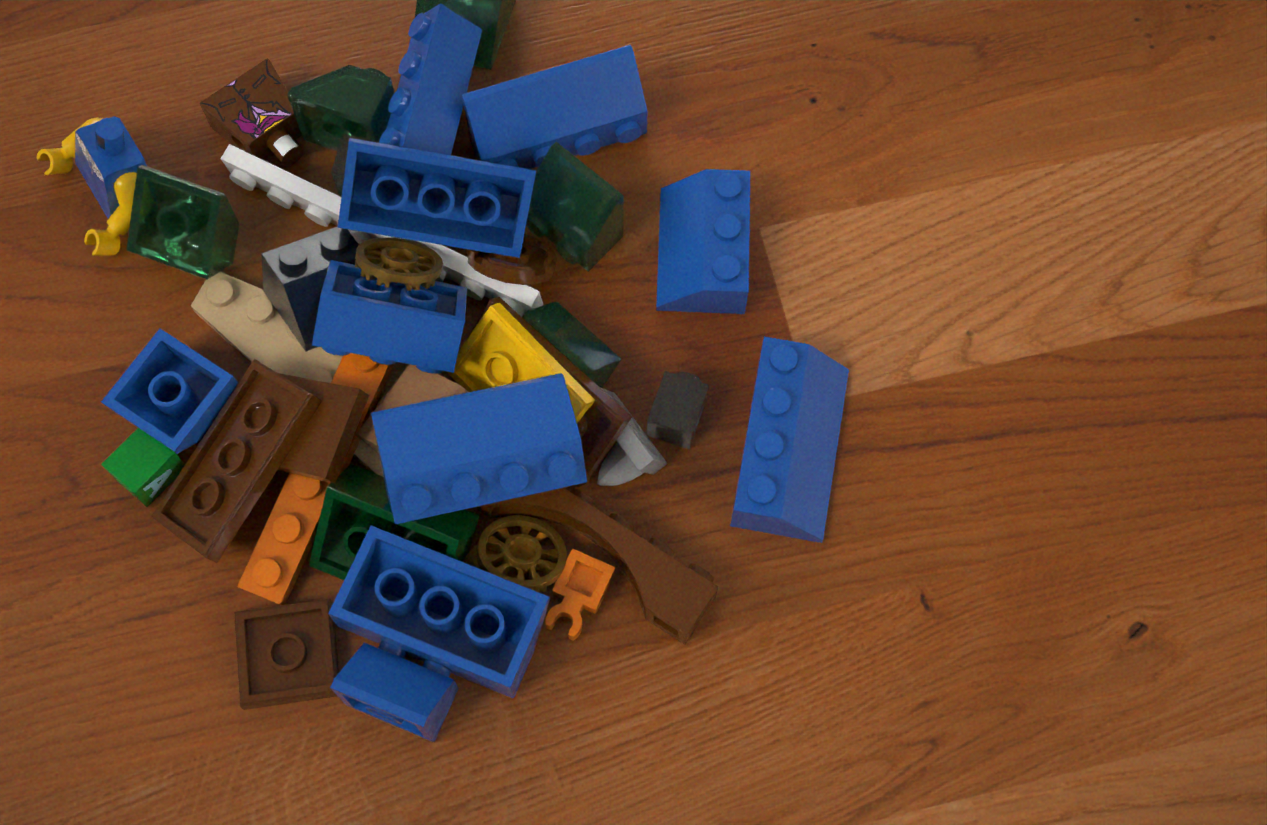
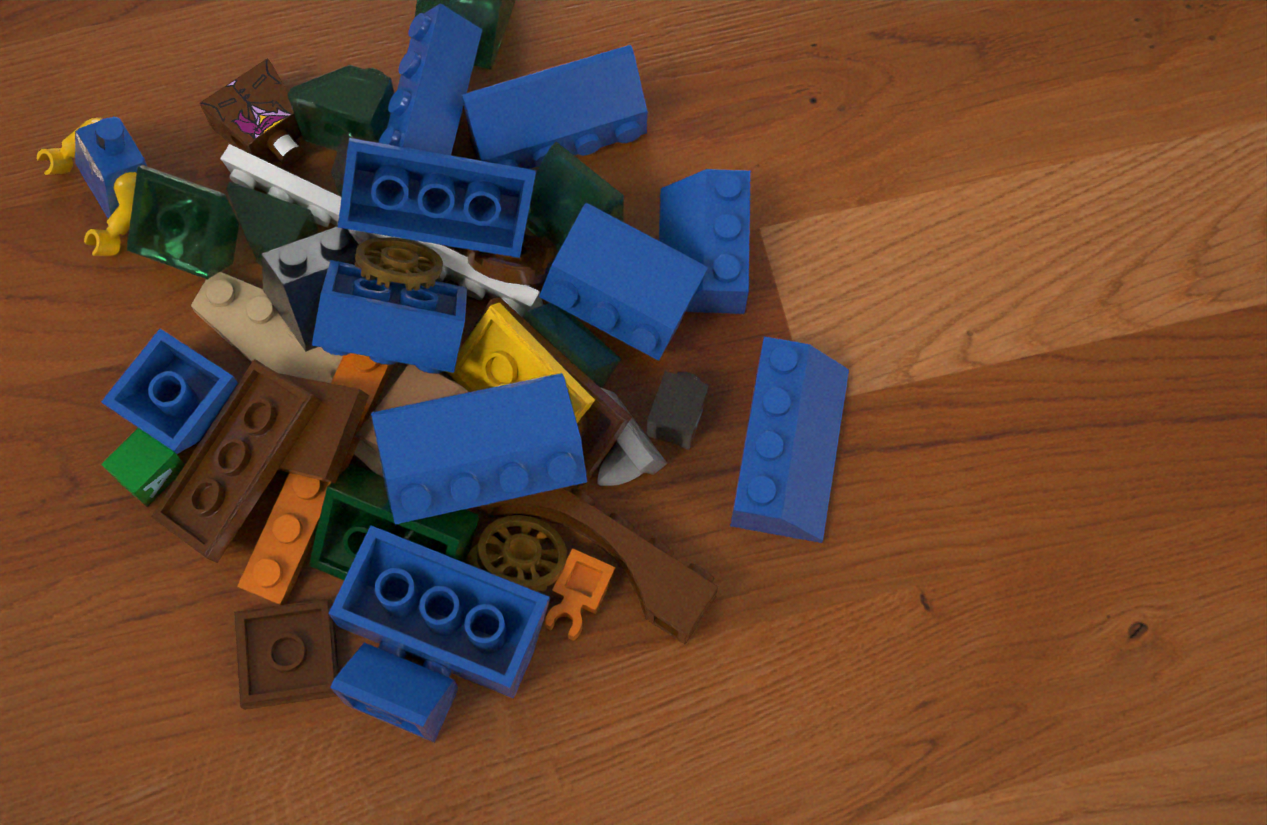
none -> clear green slope [226,182,319,266]
none -> blue slope [539,203,708,361]

